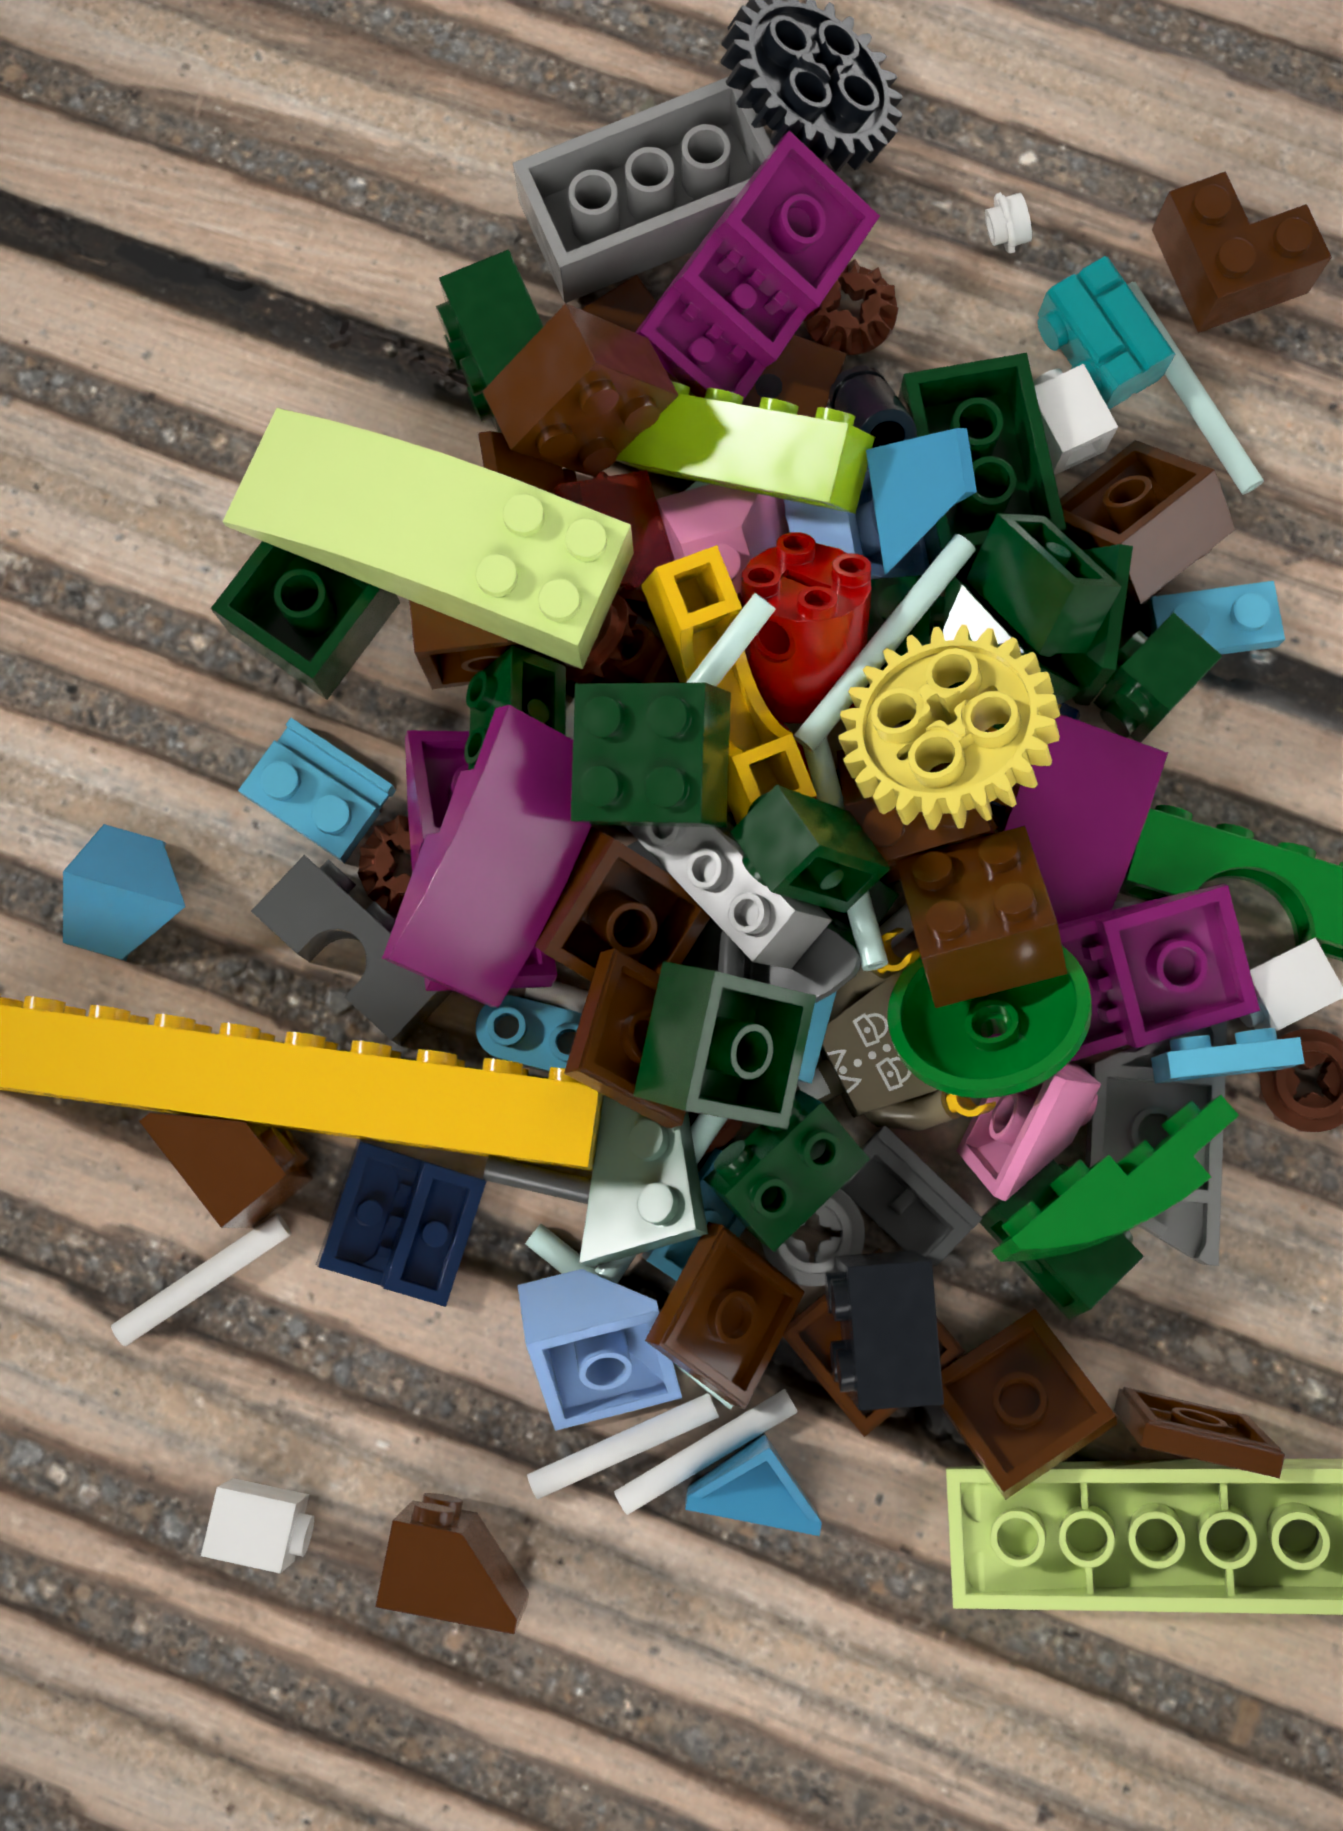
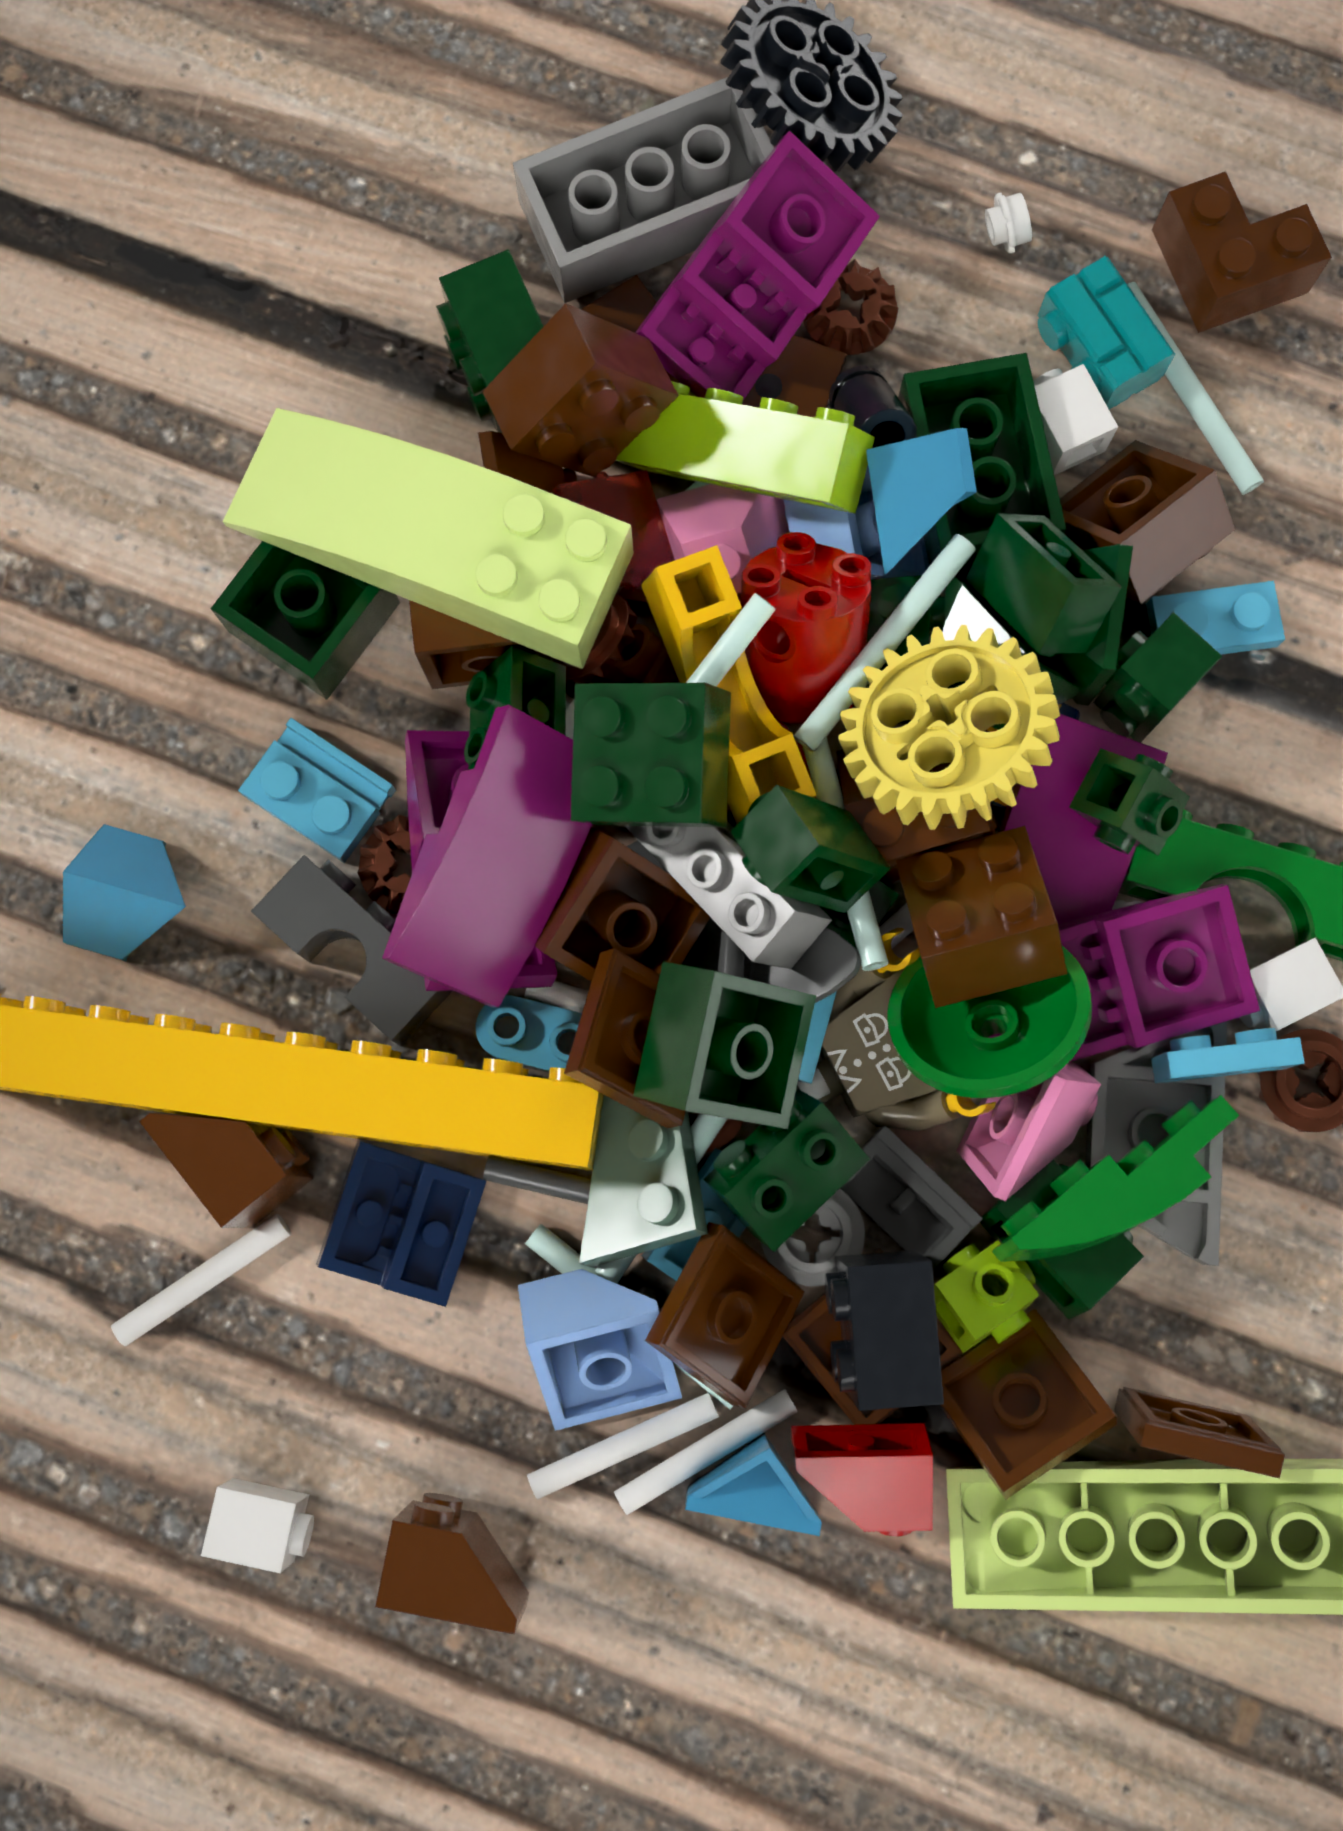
none -> slope [791,1423,933,1537]
none -> lime brick [934,1240,1040,1353]
none -> dark green brick [1069,748,1190,856]

